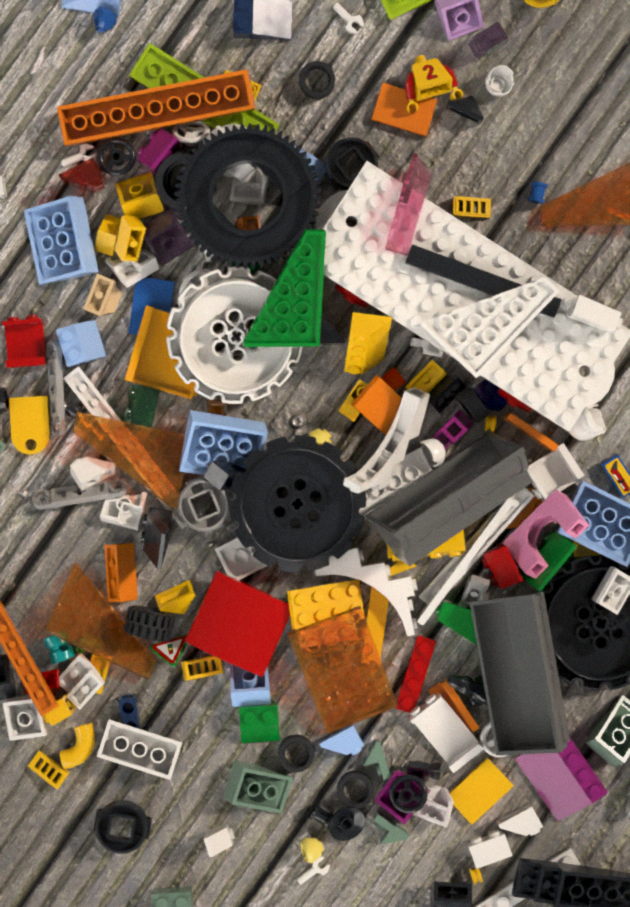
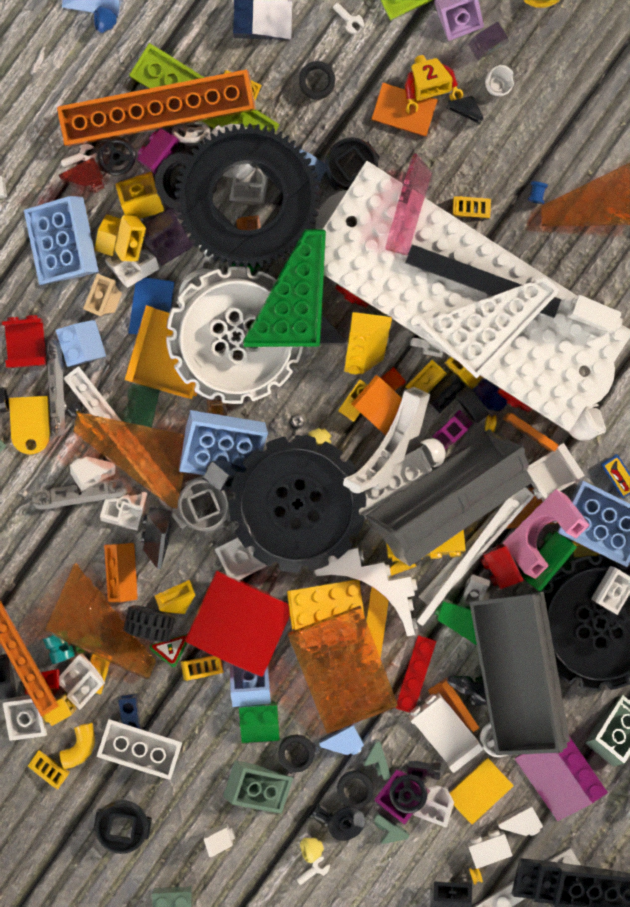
none -> yellow slope [444,356,483,389]

